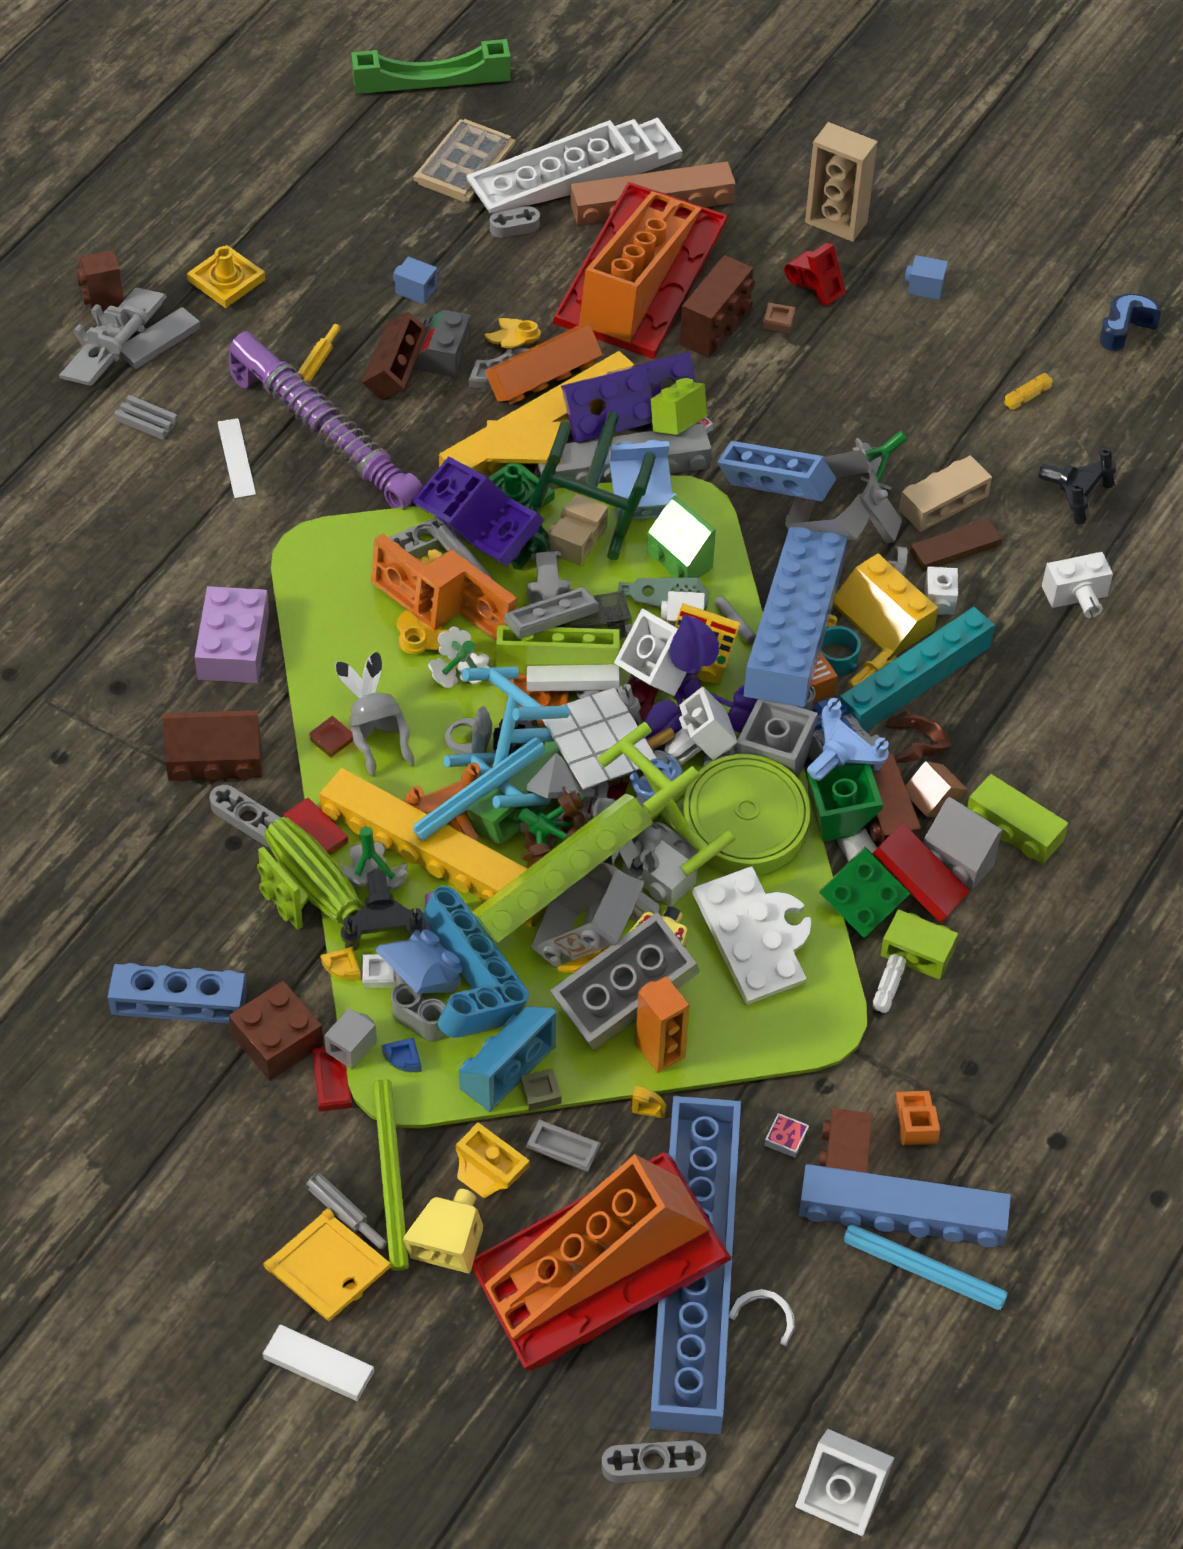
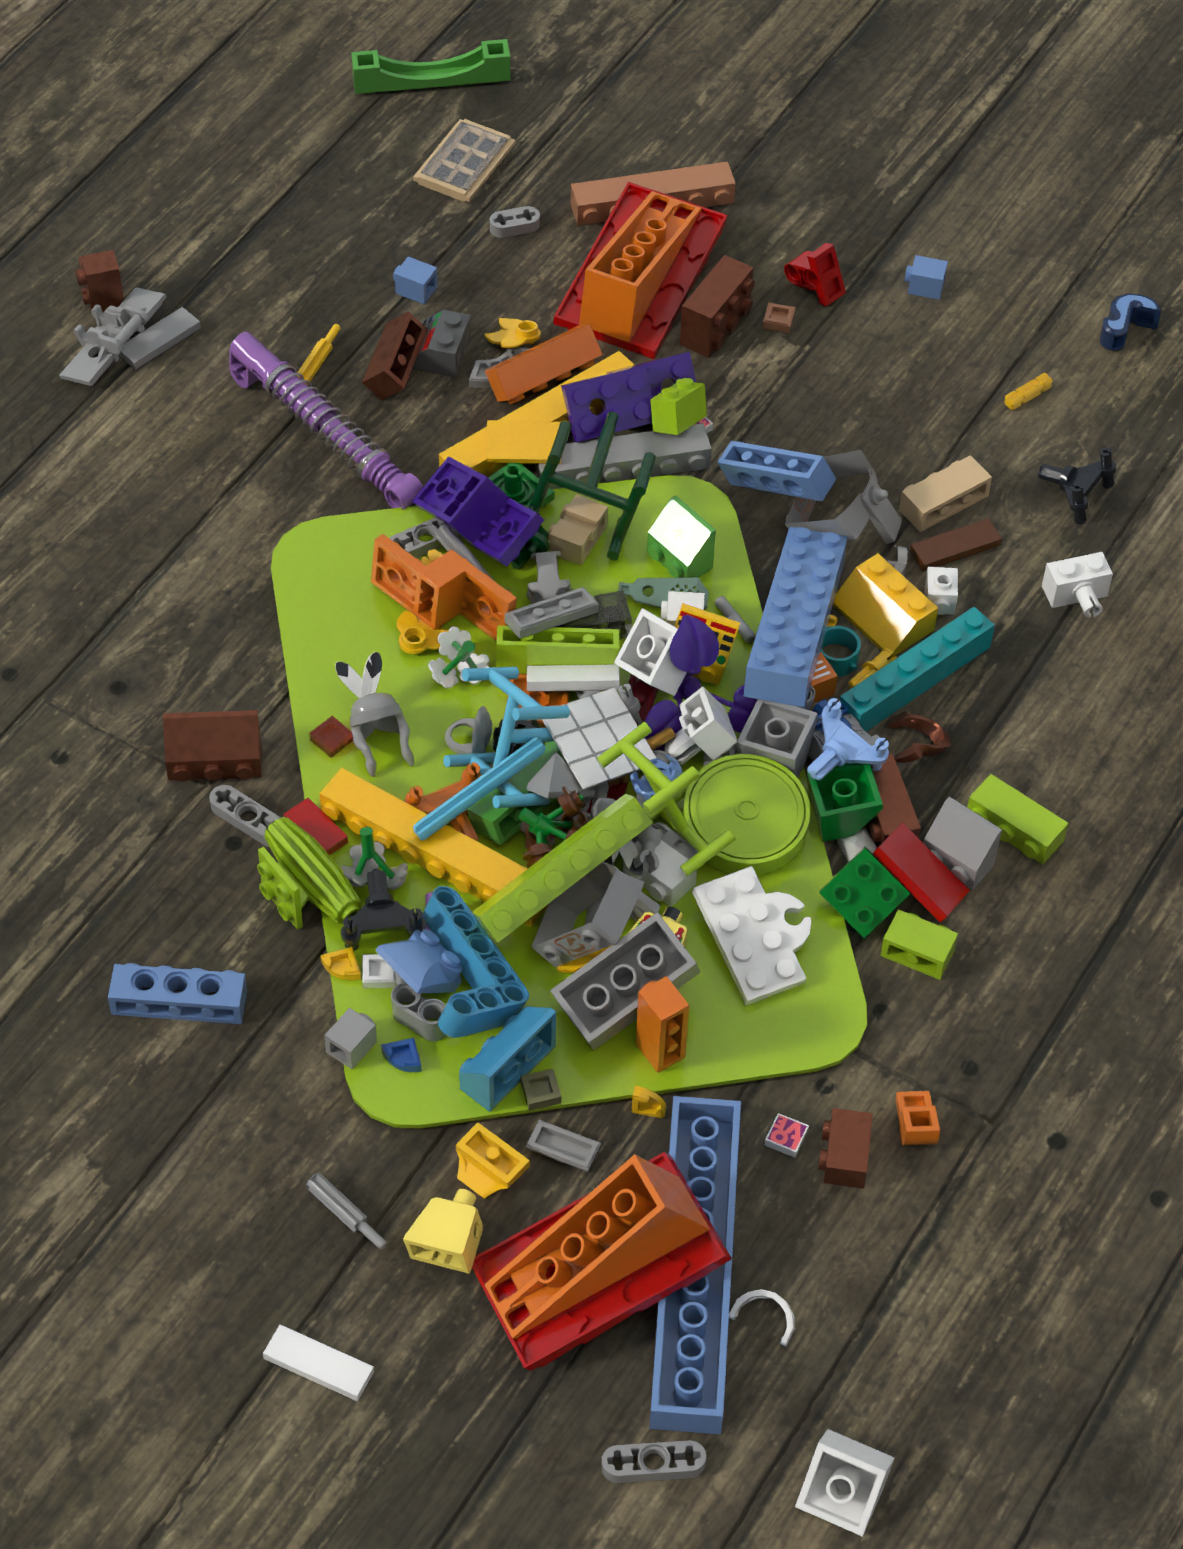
light grey tile [114,395,178,440] -> none
yellow plate [187,245,266,308] -> none
lavender brick [195,586,269,683] -> none
white sticker [218,418,256,498] -> none
copper brick [229,981,324,1081] -> none
yellow container [263,1208,391,1322] -> none
red tile [312,1047,352,1112] -> none
lime axle [374,1079,409,1271] -> none
white slope [466,118,682,213] -> none
light blue panel [609,440,677,520] -> none
medium blue brick [799,1164,1011,1247] -> none
tan brick [805,122,878,242] -> none
medium azure axle [844,1224,1007,1310] -> none
green plant [852,430,908,490] -> none
white axle [872,954,906,1013] -> none
nougat piece [905,761,968,818] -> none

